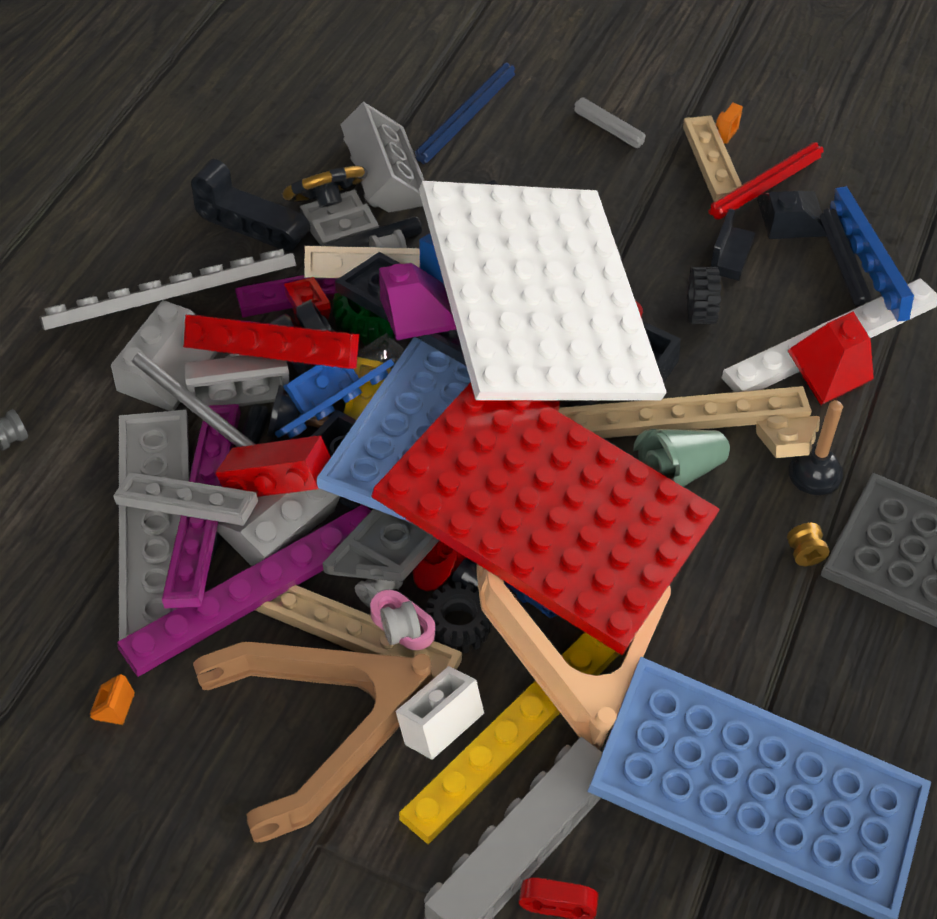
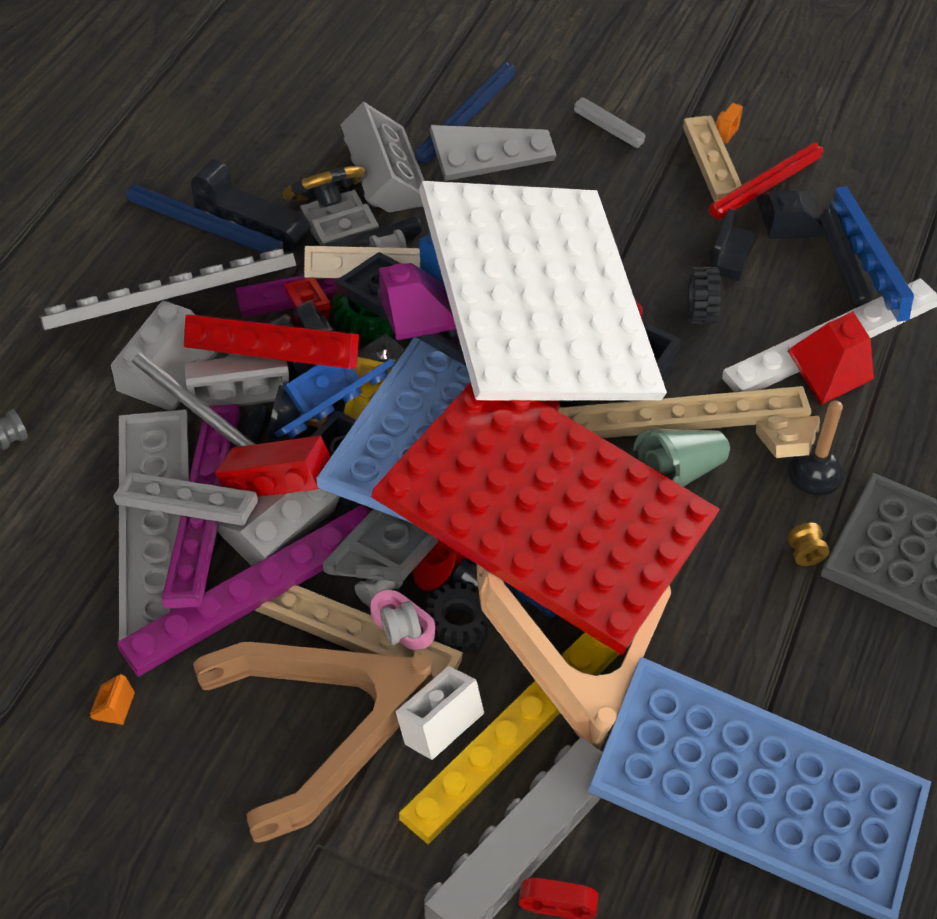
none -> dark blue axle [126,184,284,253]
none -> light grey wing [430,125,556,181]

